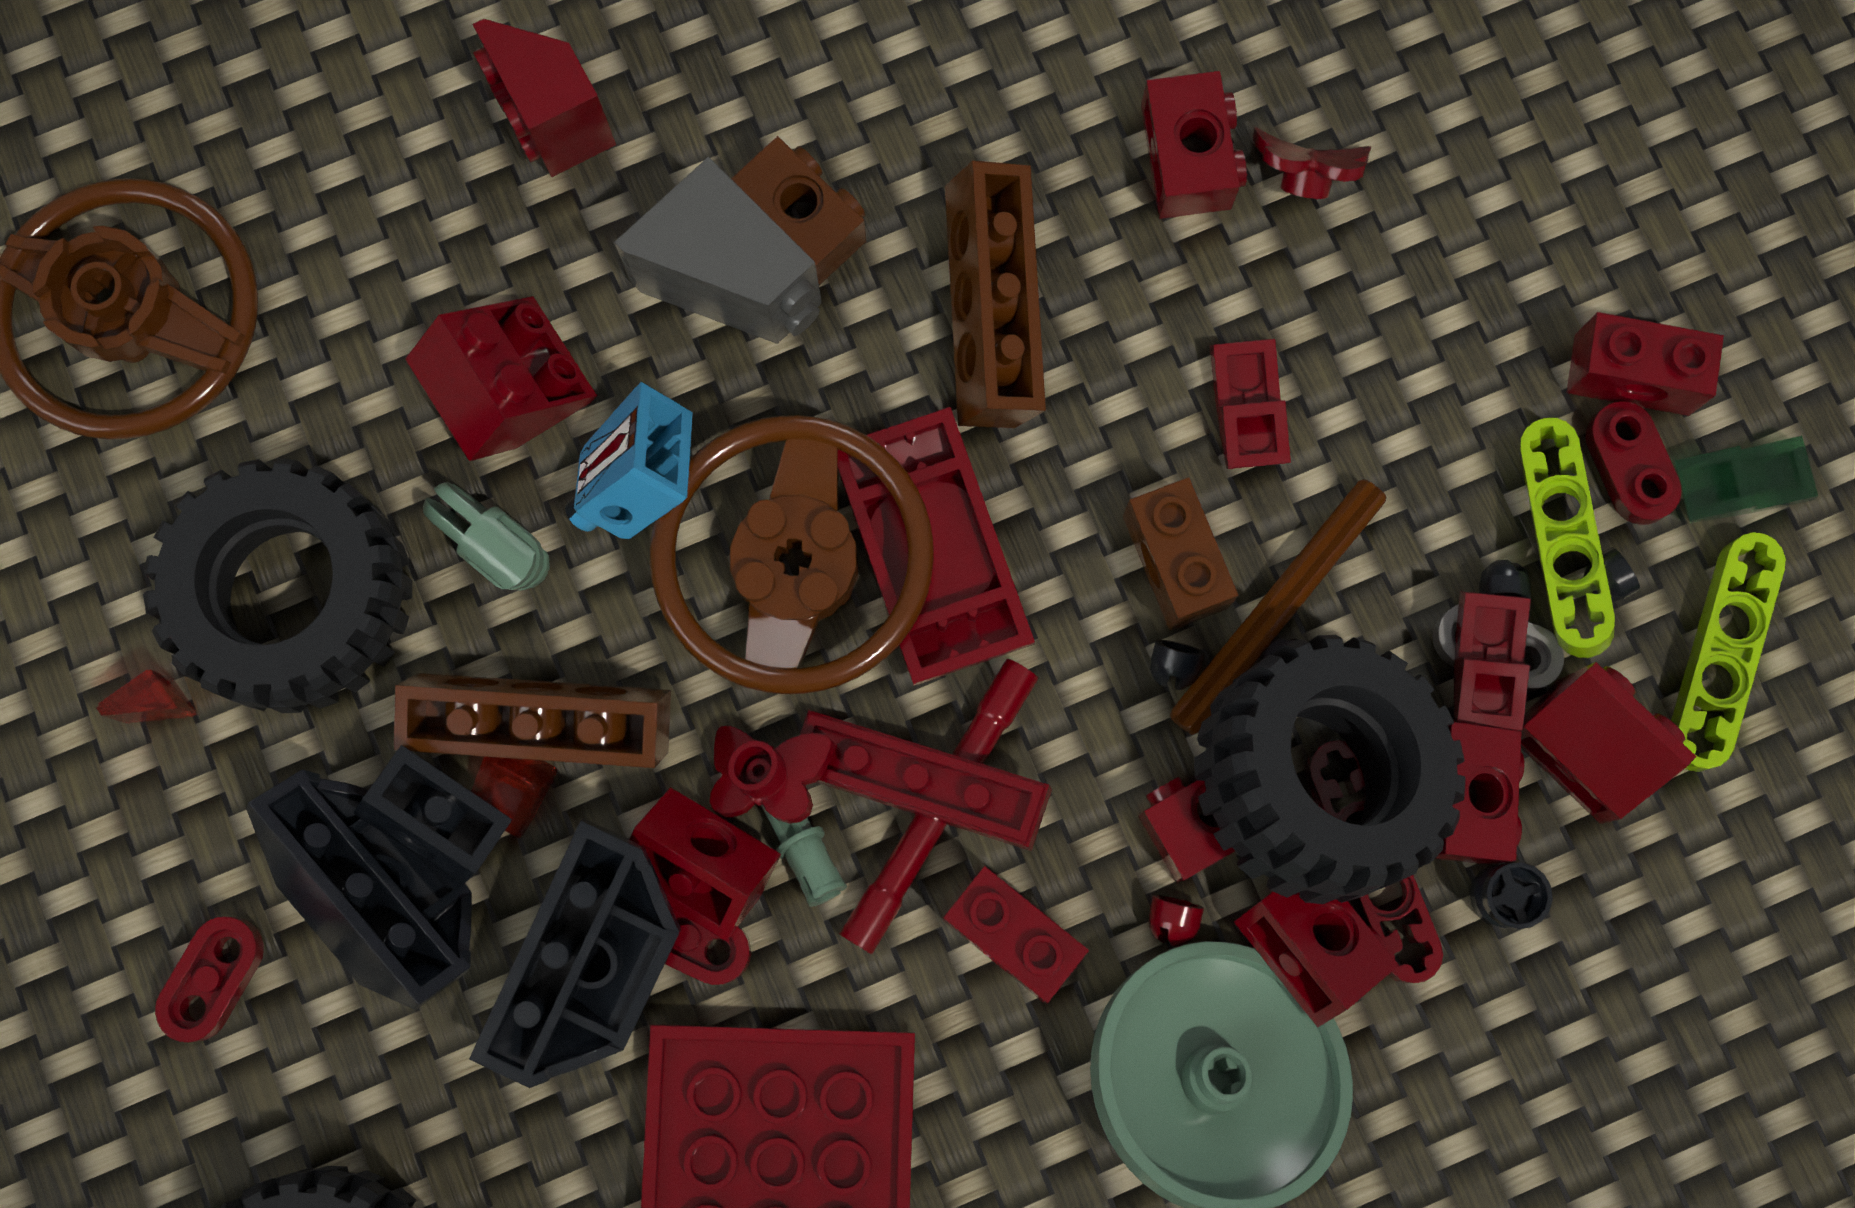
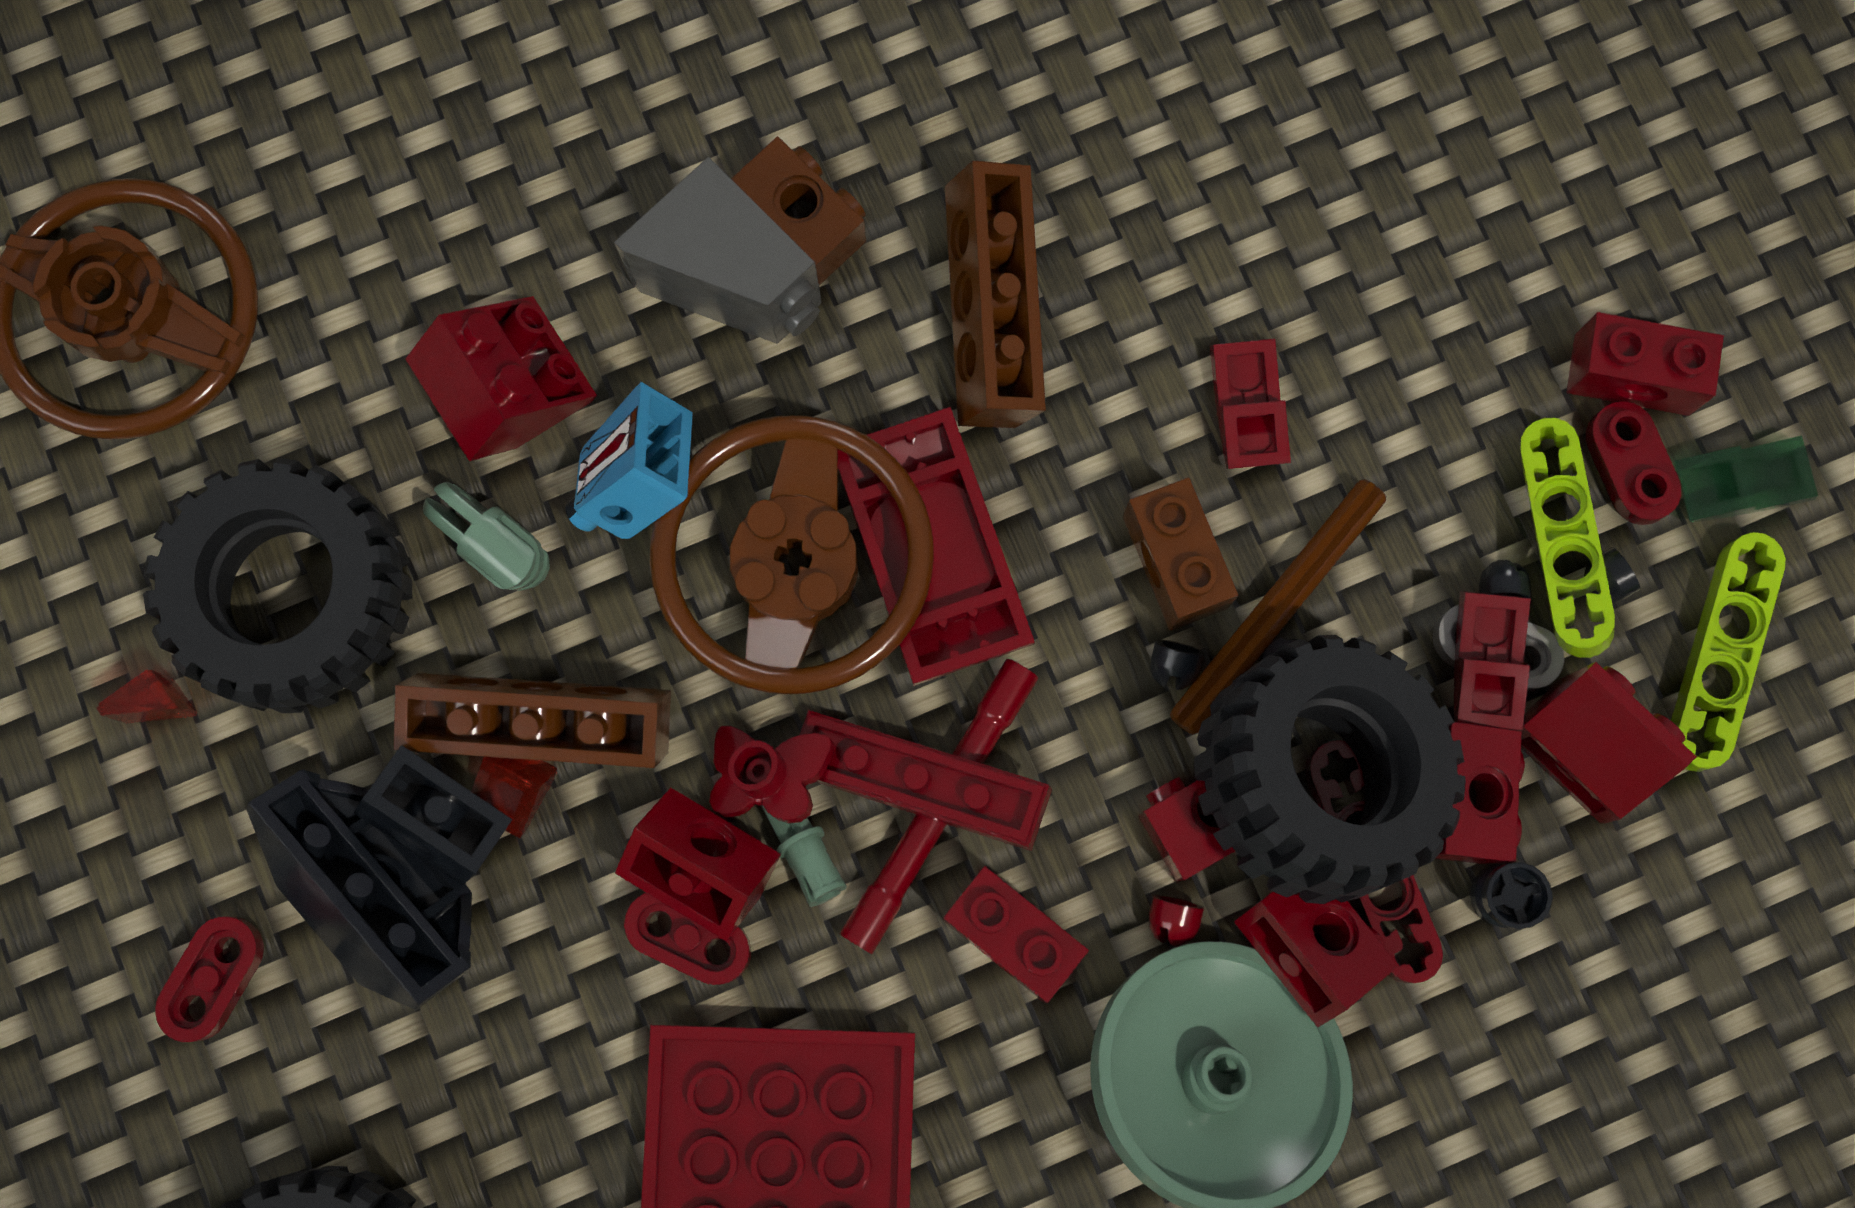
black wedge [469,818,681,1088] -> none
dark red slope [472,19,616,177] -> none
dark red brick [1141,71,1247,219] -> none
dark red animal [1252,127,1371,199] -> none

